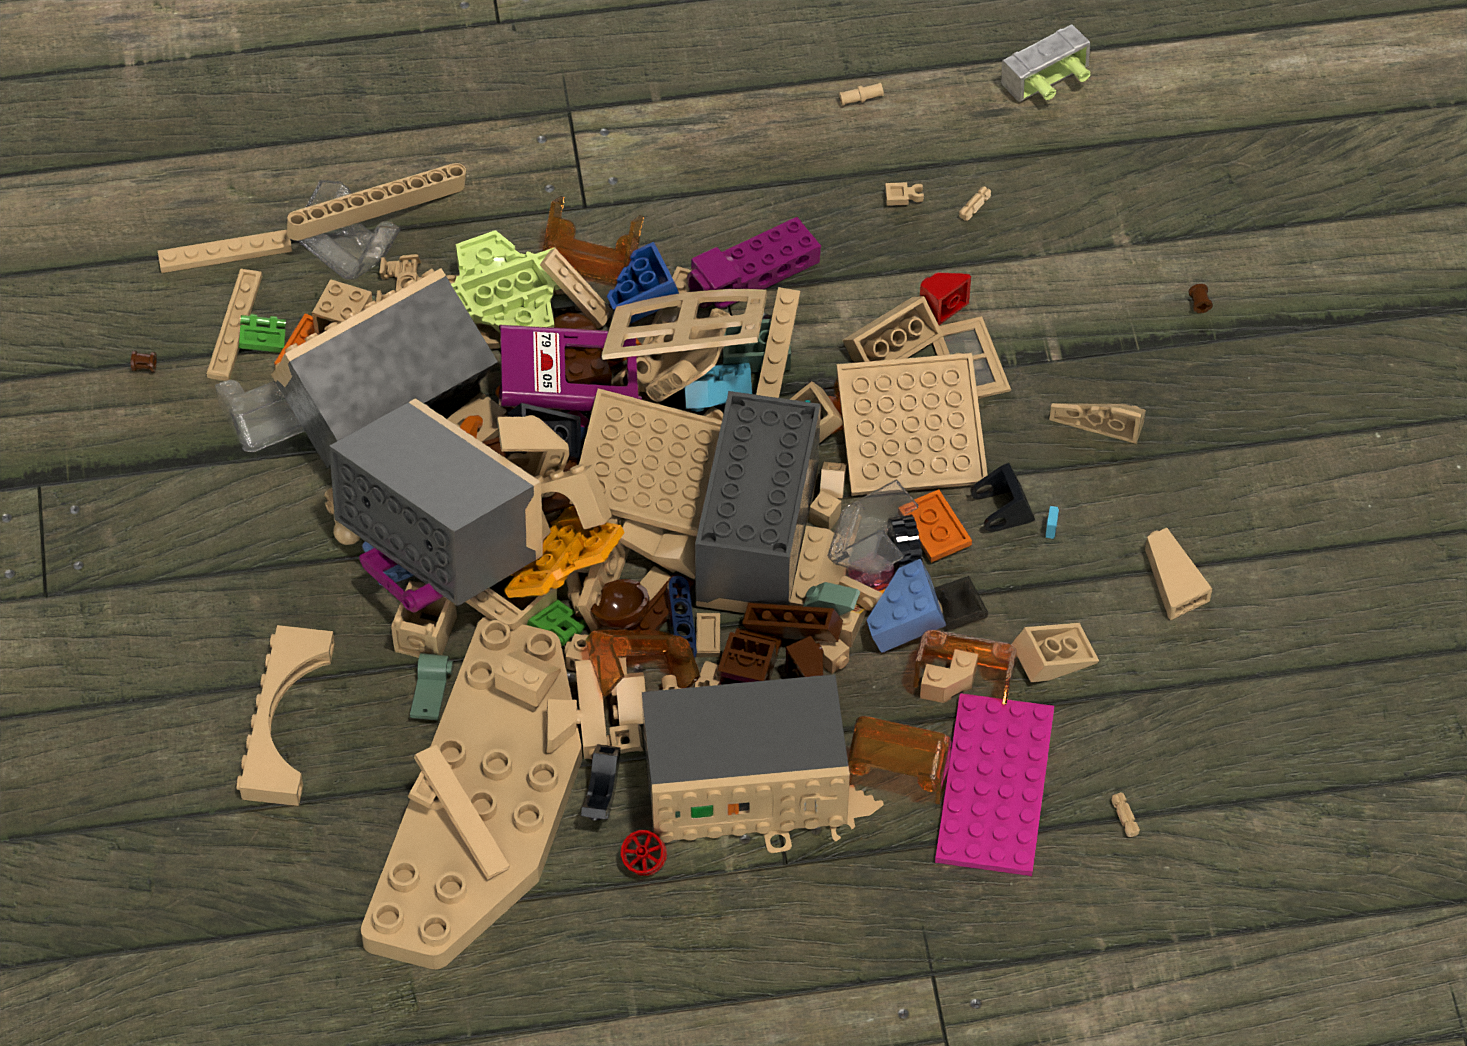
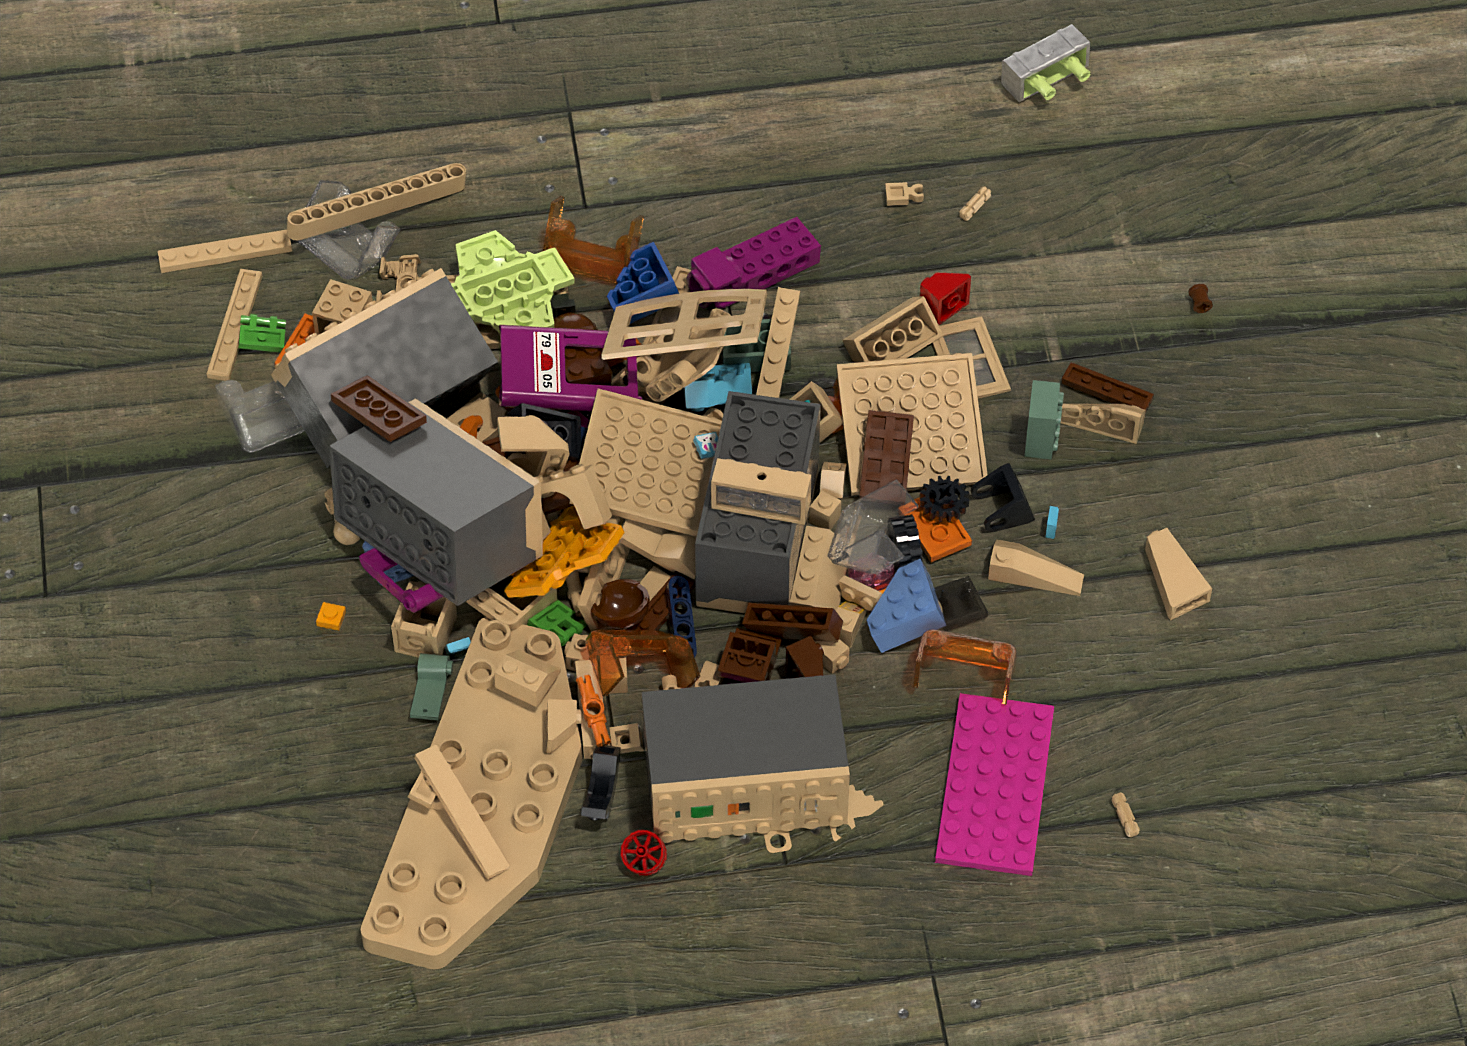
reddish brown bush [131,350,157,372] -> none
tan arch [237,625,335,806] -> none
tan plate [540,248,614,328] -> none
tan brick [611,672,646,726] -> none
tan tile [696,613,720,657] -> none
sand green slope [803,582,860,616] -> none
tan pin [839,83,884,106] -> none
clear orange windscreen [848,716,951,805] -> none
tan brick [920,649,978,703] -> none
tan slope [1011,623,1099,682] -> none
none -> light orange plate [316,602,346,631]
none -> reddish brown plate [331,375,427,442]
none -> medium azure tile [444,637,471,655]
none -> orange pin [576,675,611,747]
none -> tile [693,432,718,459]
none -> tan brick [711,458,811,525]
none -> reddish brown plate [859,410,914,504]
none -> black gear [919,476,970,522]
none -> tan wedge [988,539,1084,596]
none -> sand green brick [1025,380,1064,460]
none -> reddish brown plate [1061,362,1154,414]

